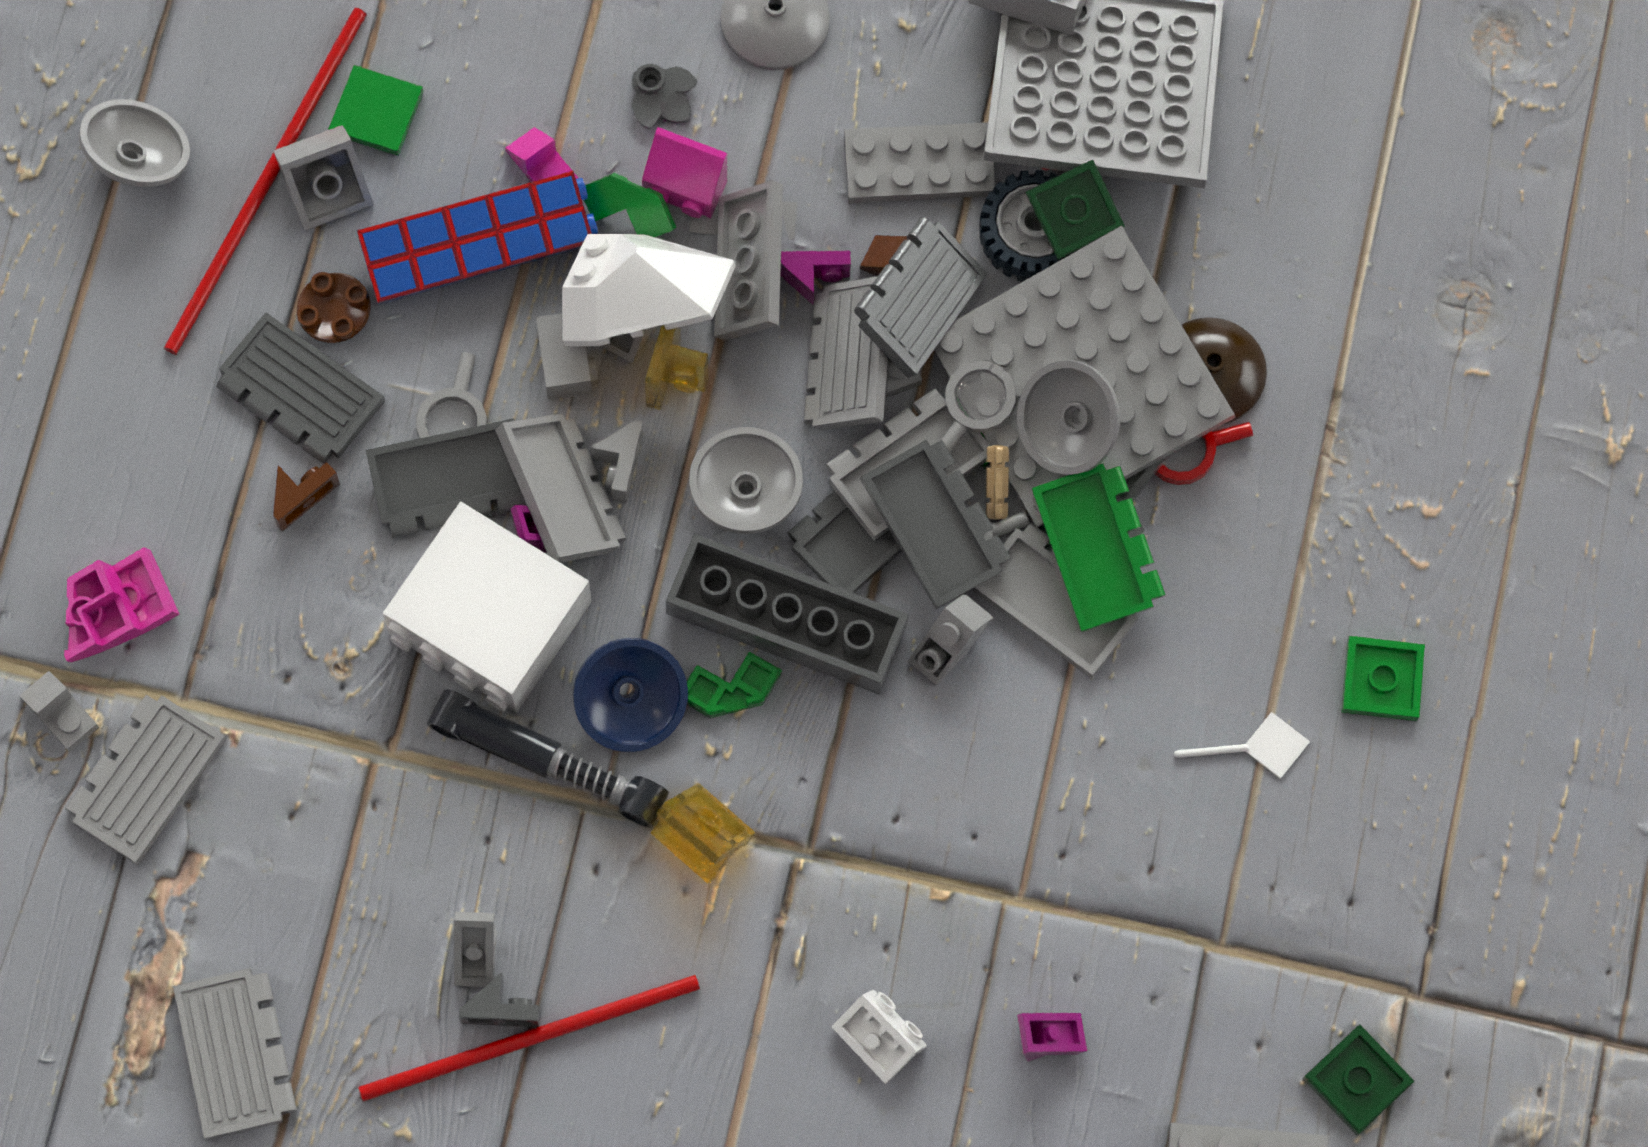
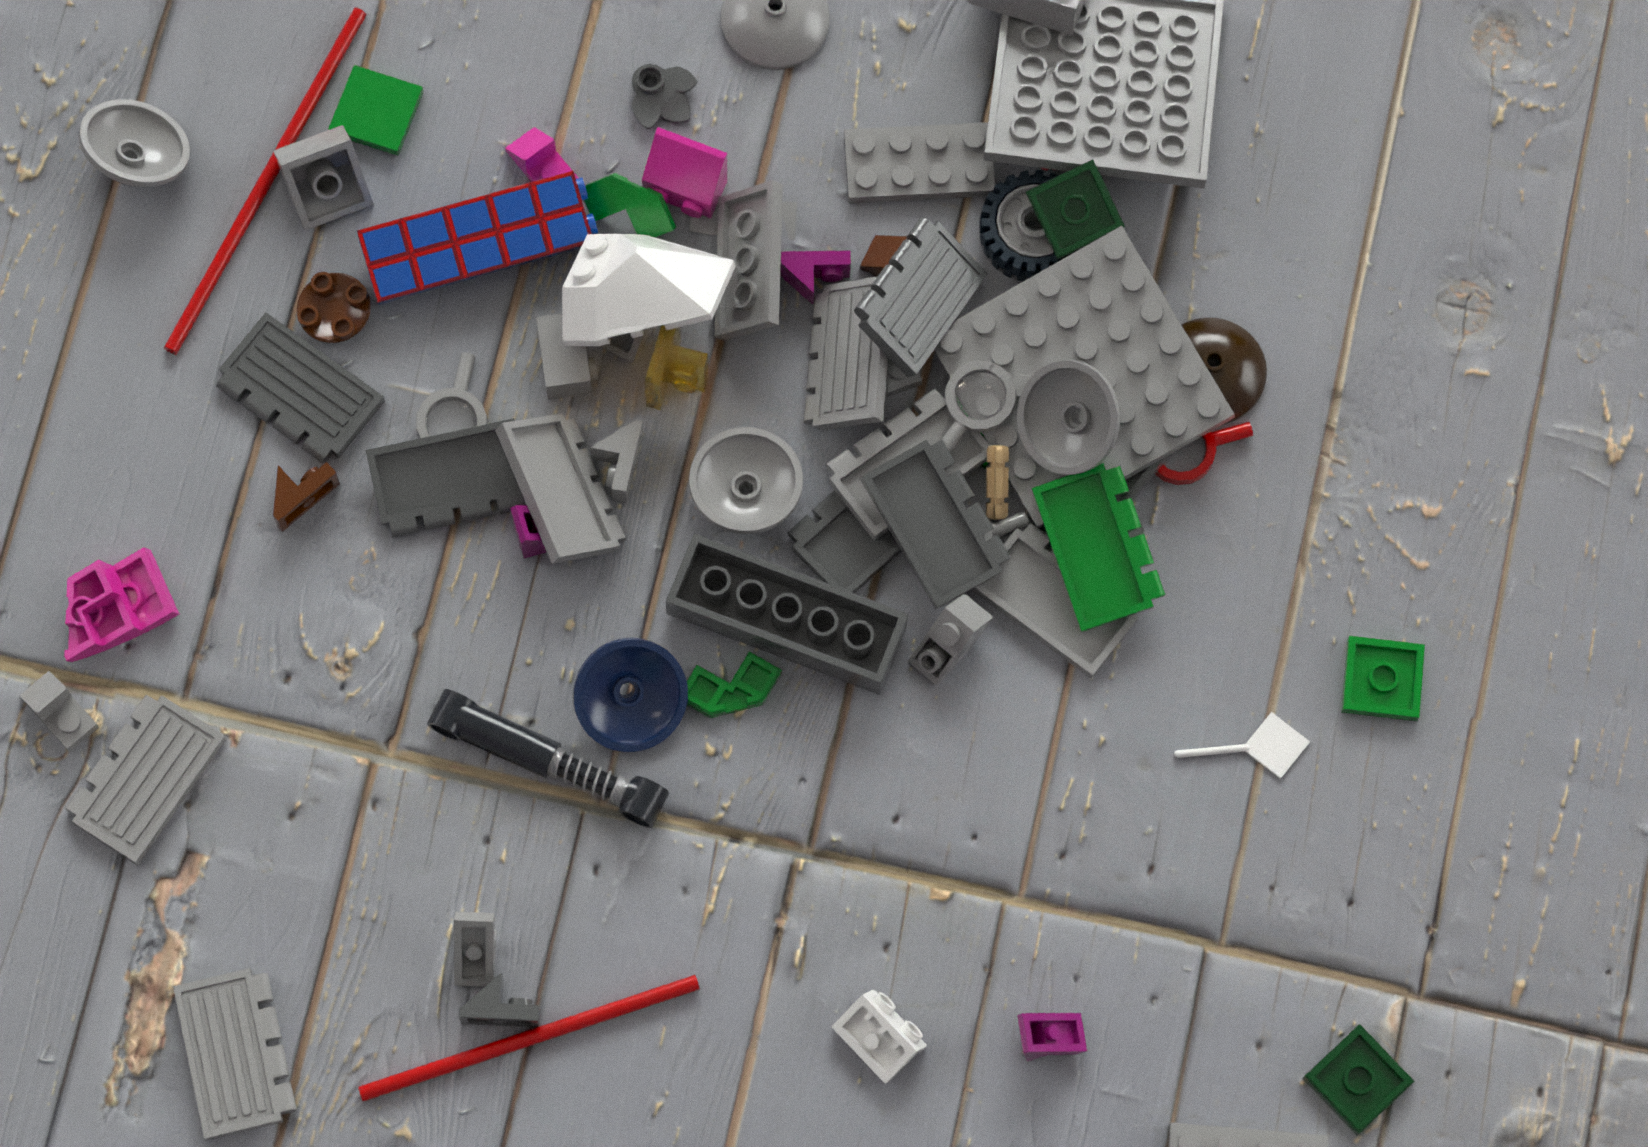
white brick [383,501,592,713] -> none
clear yellow bracket [651,782,756,884] -> none

